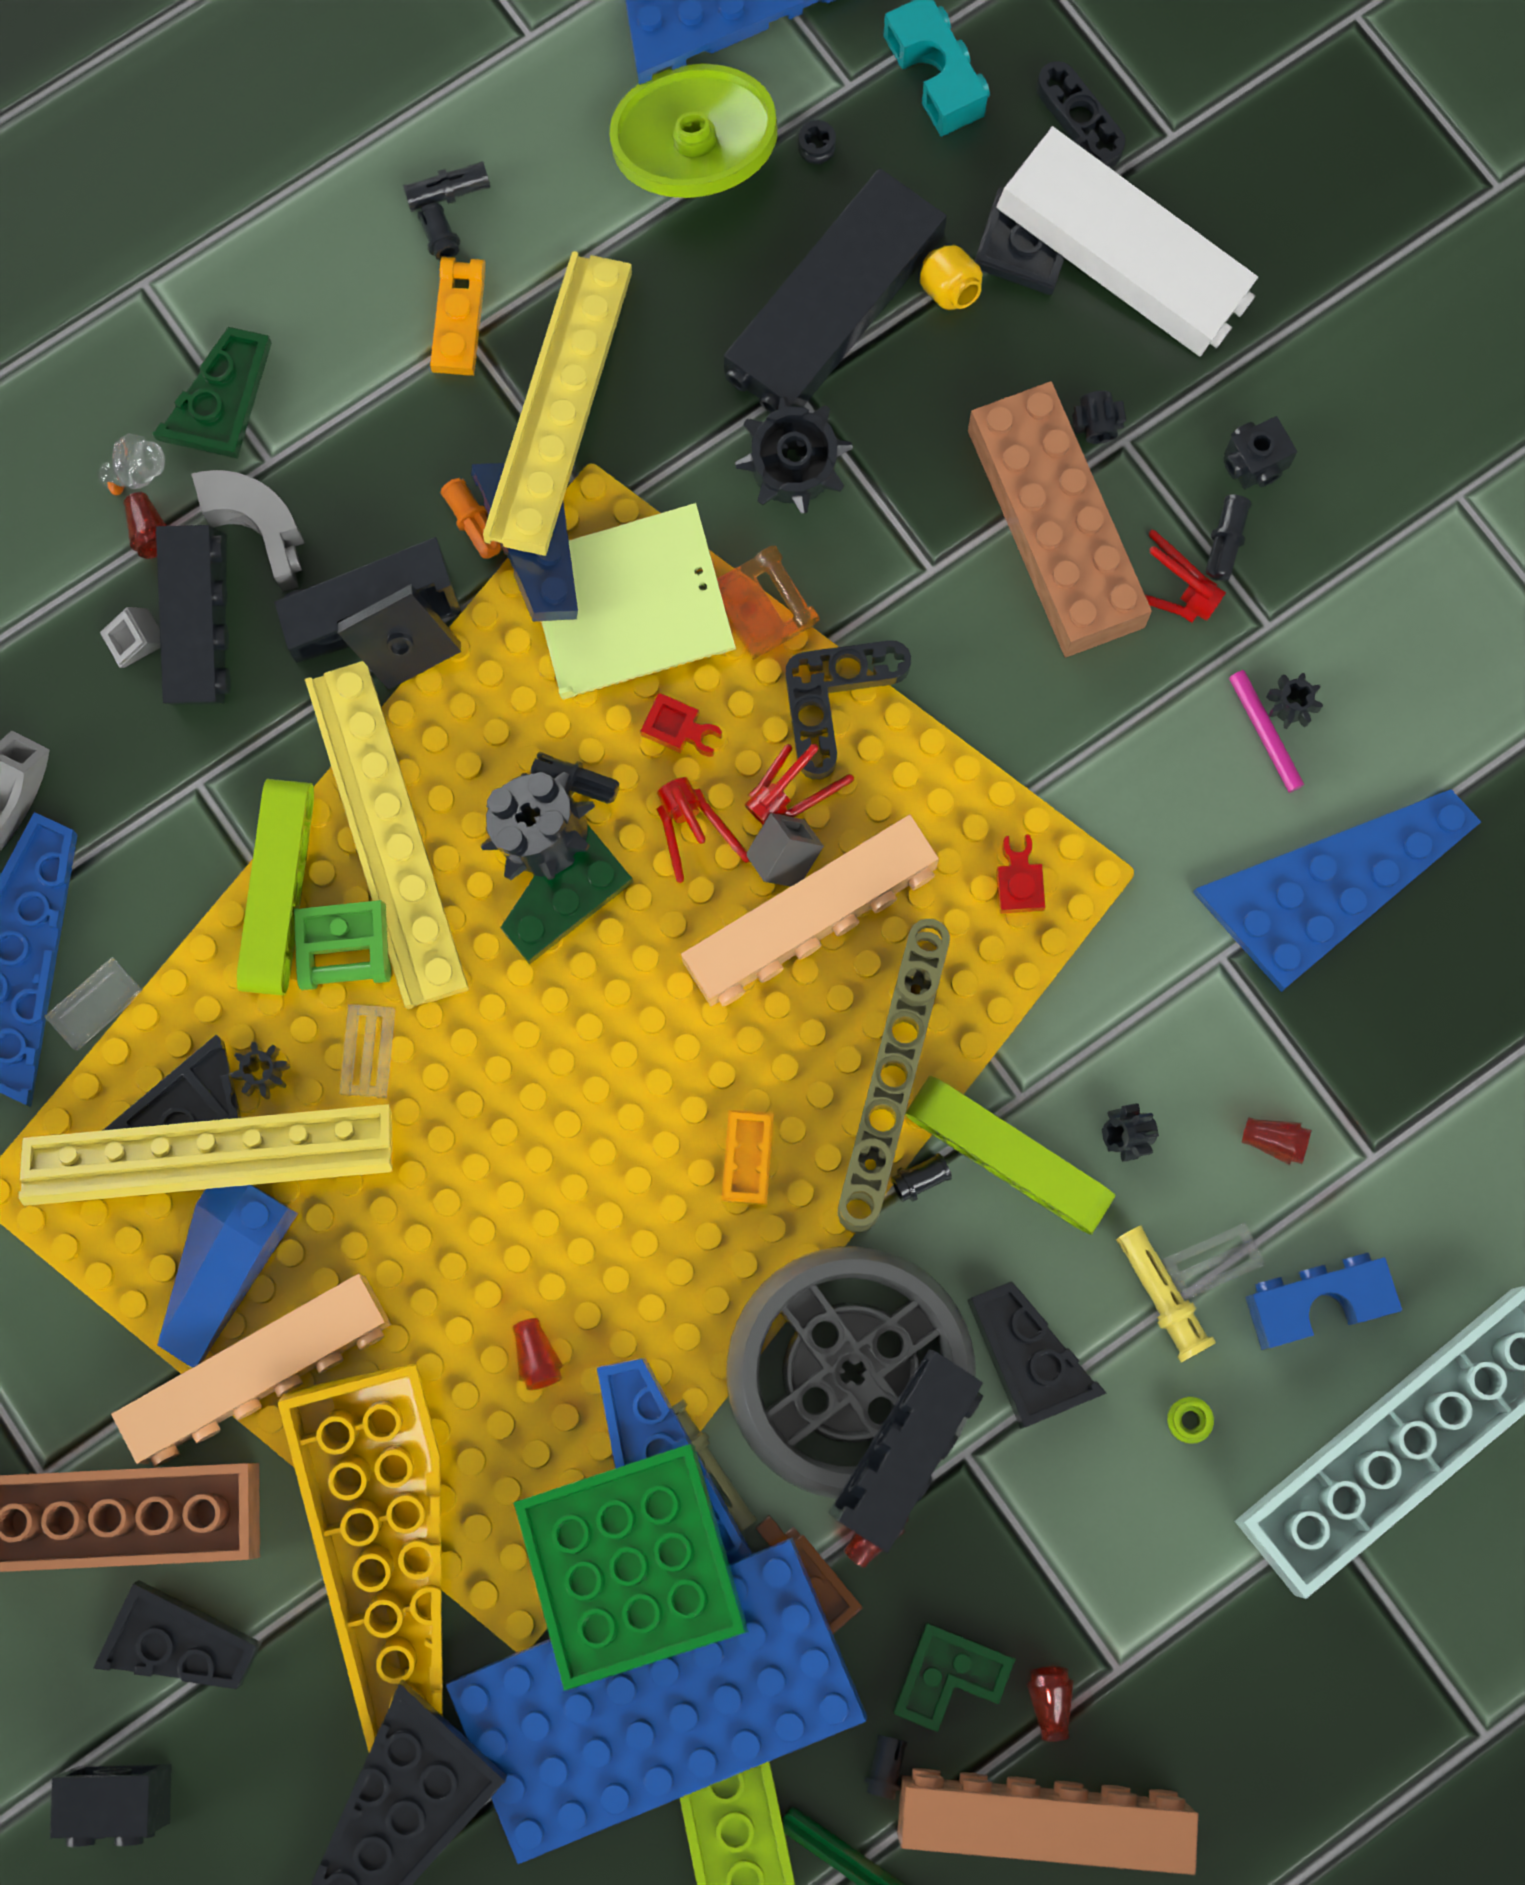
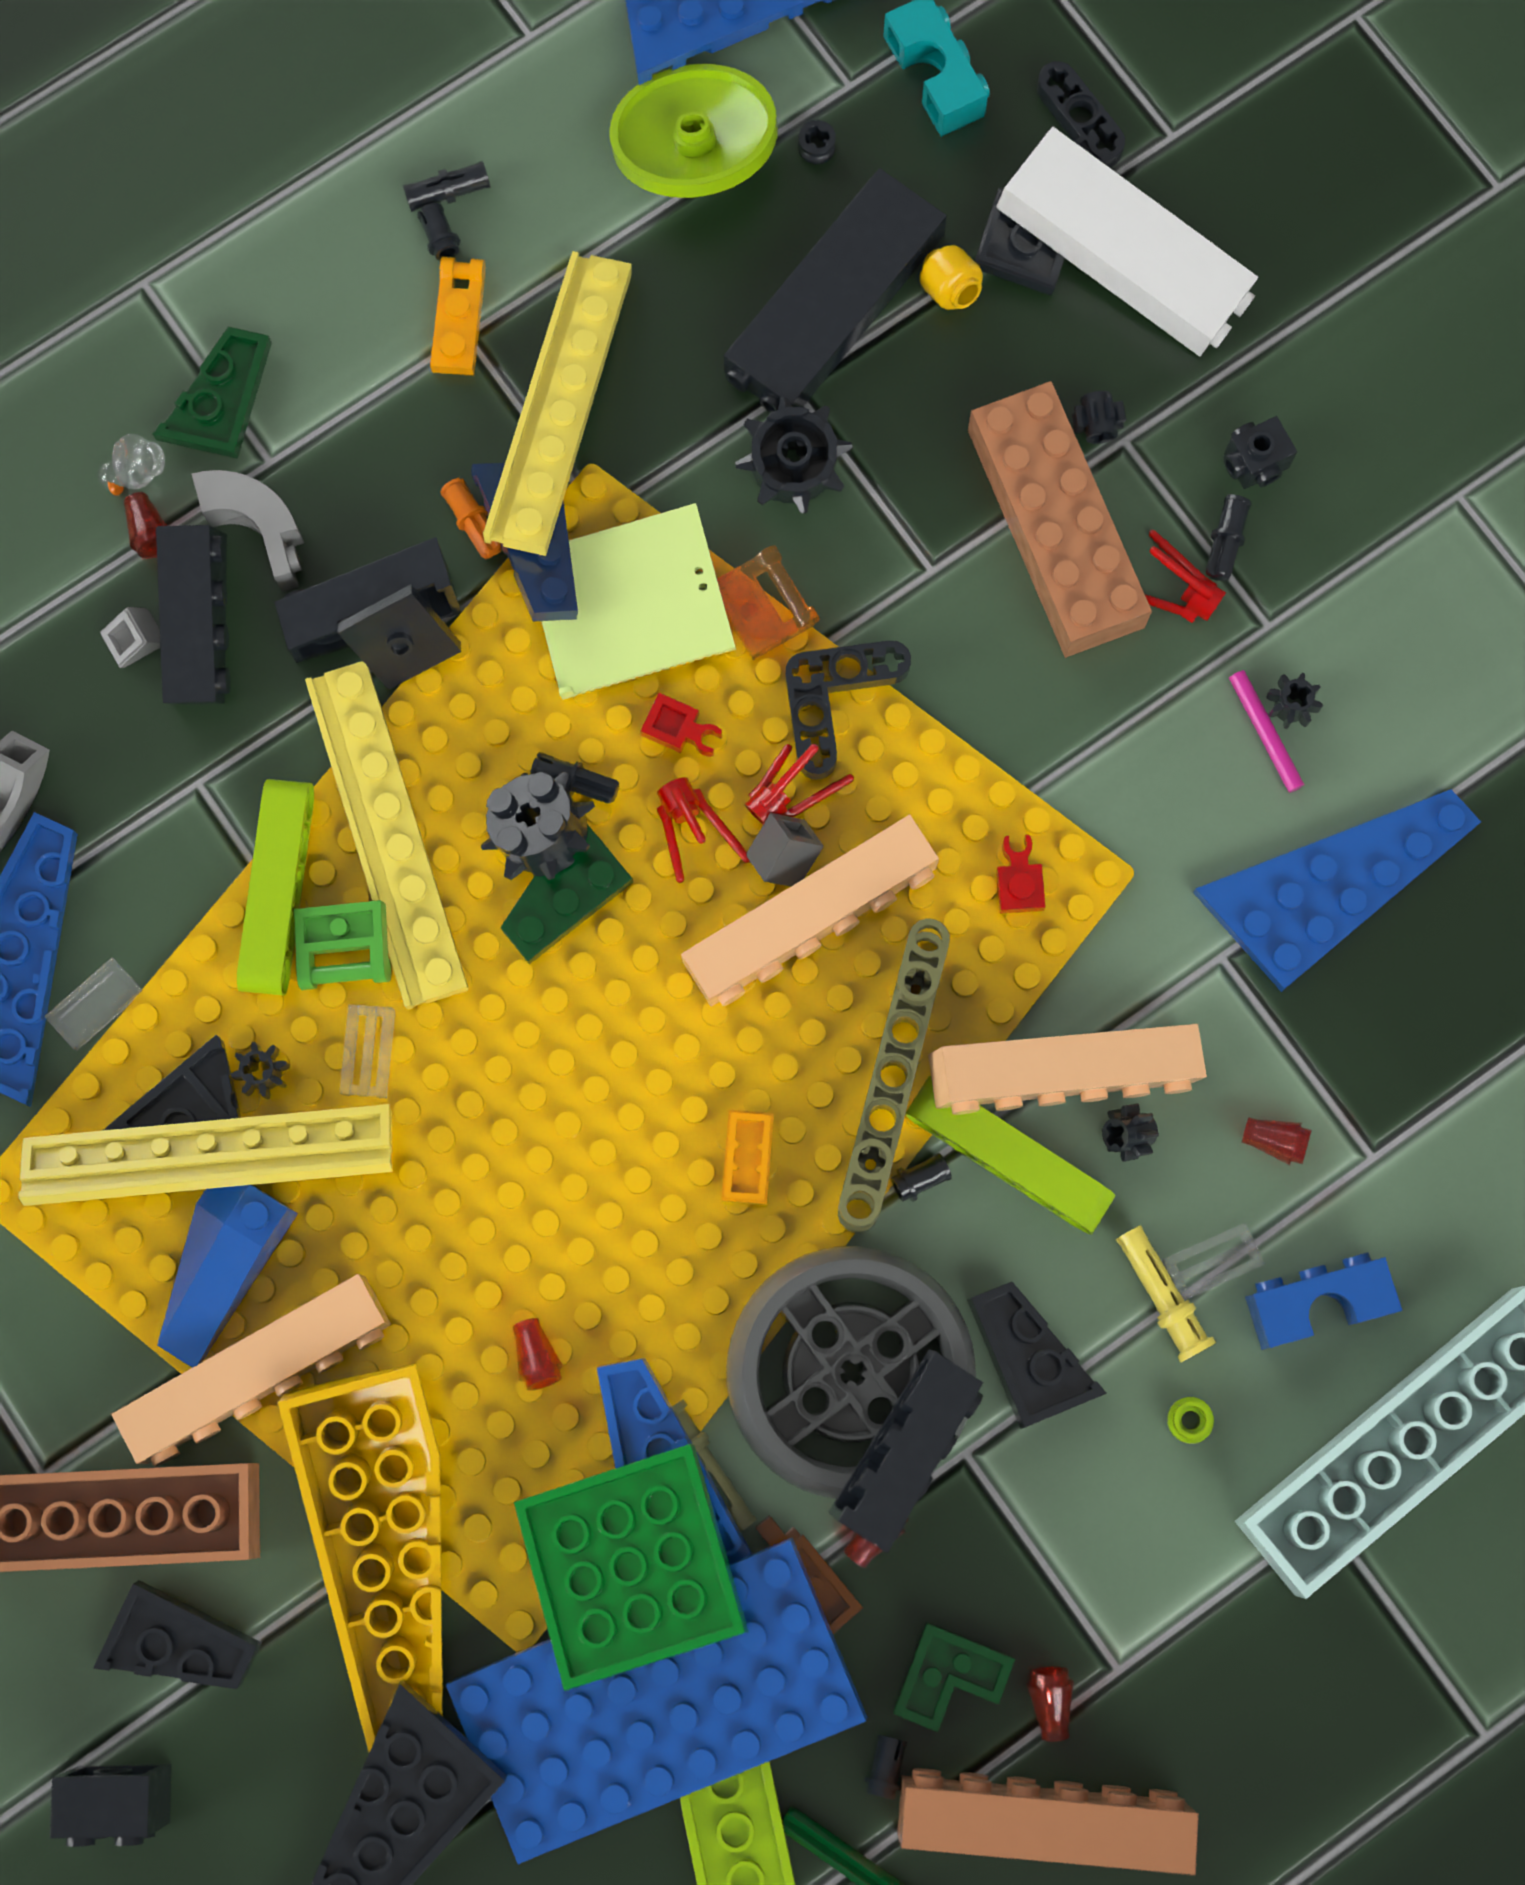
none -> light nougat brick [928,1024,1207,1115]

